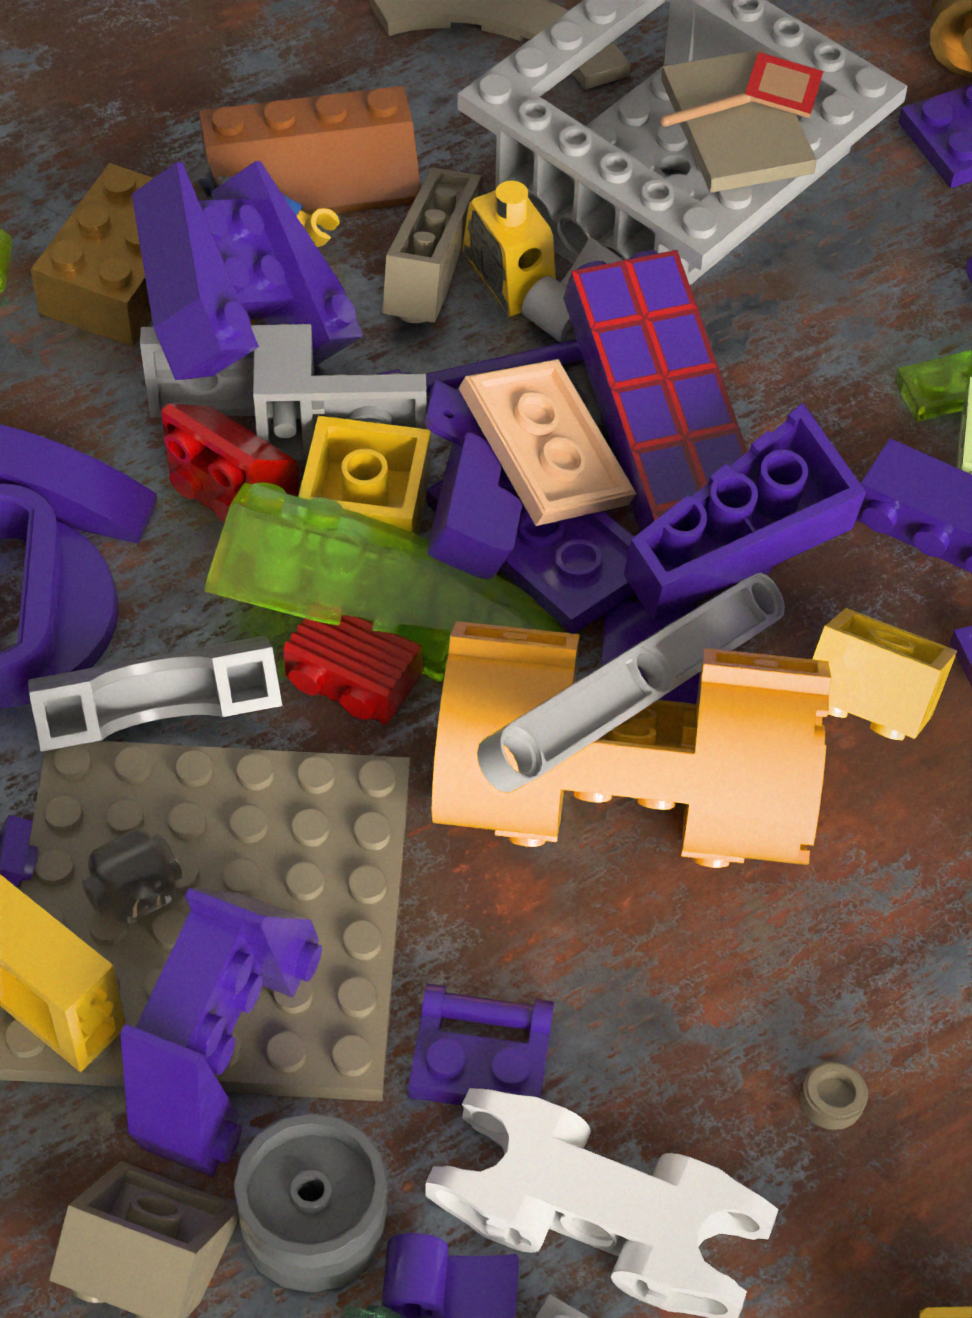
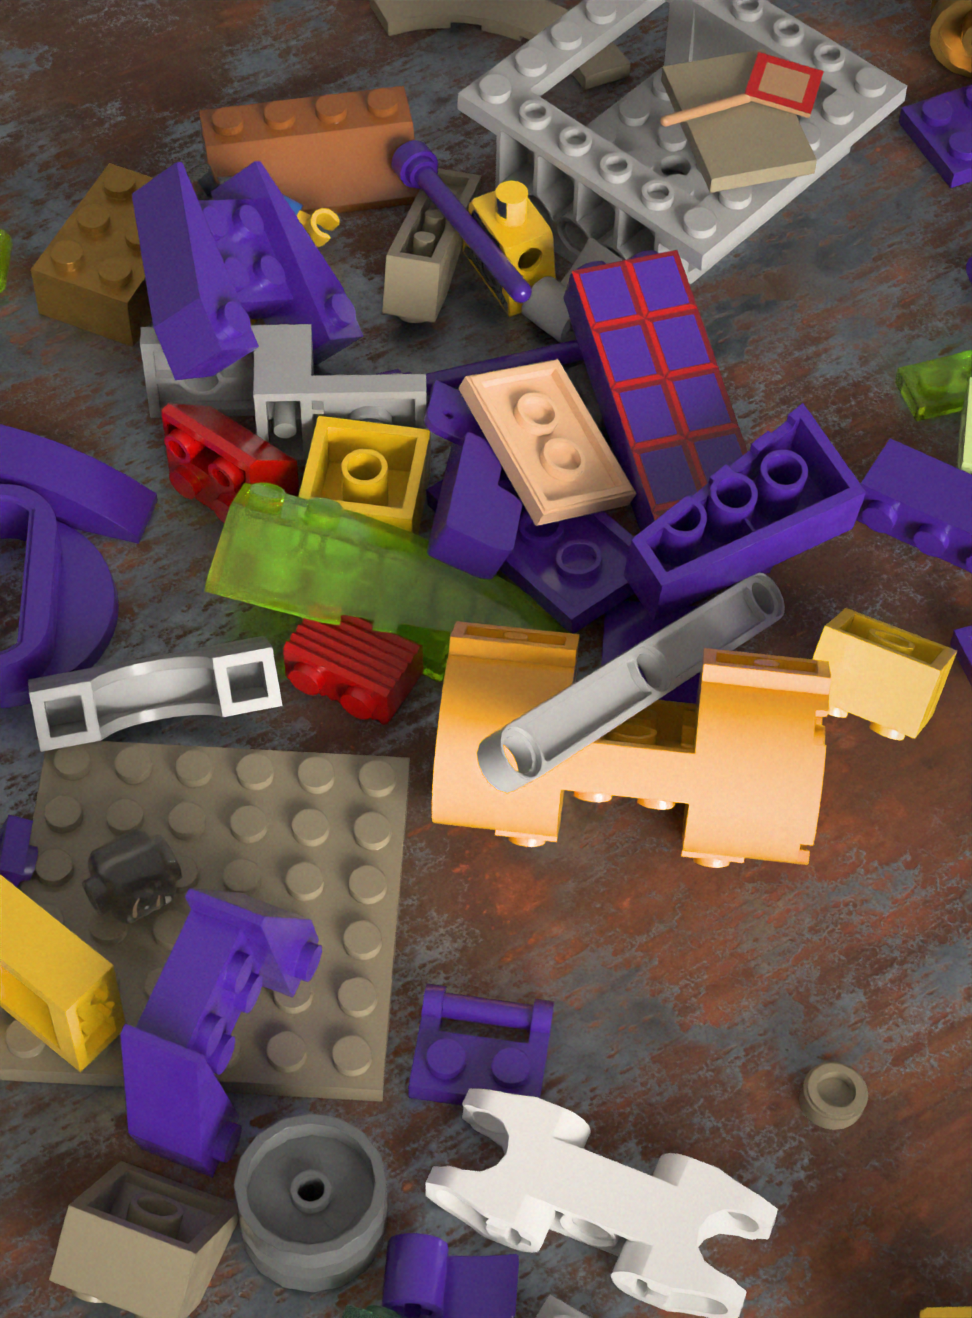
none -> dark purple piece [392,140,532,303]

